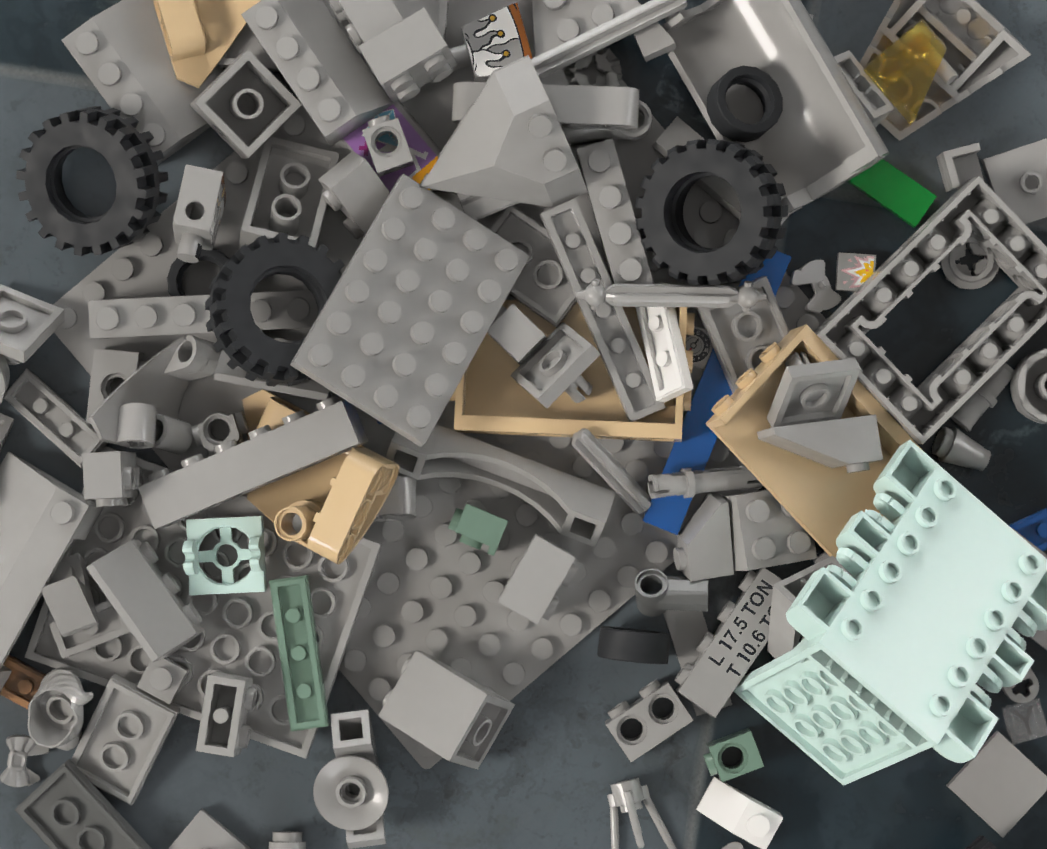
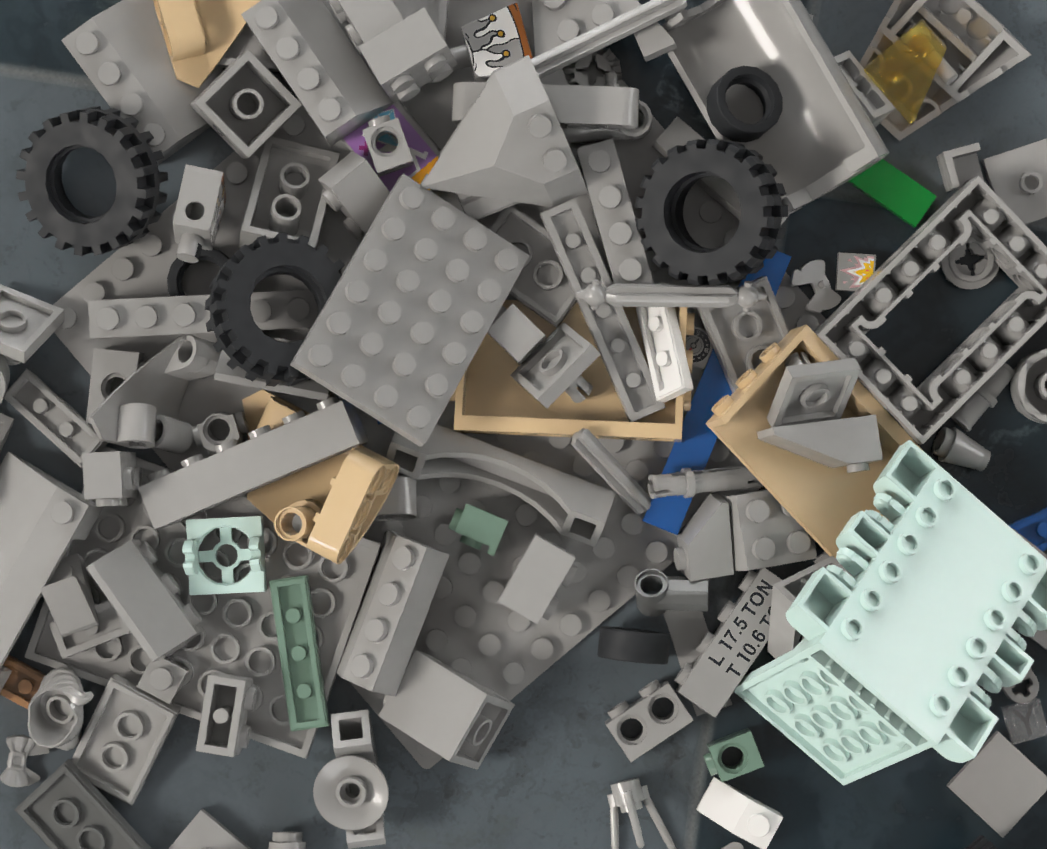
none -> light grey slope [336,529,450,696]

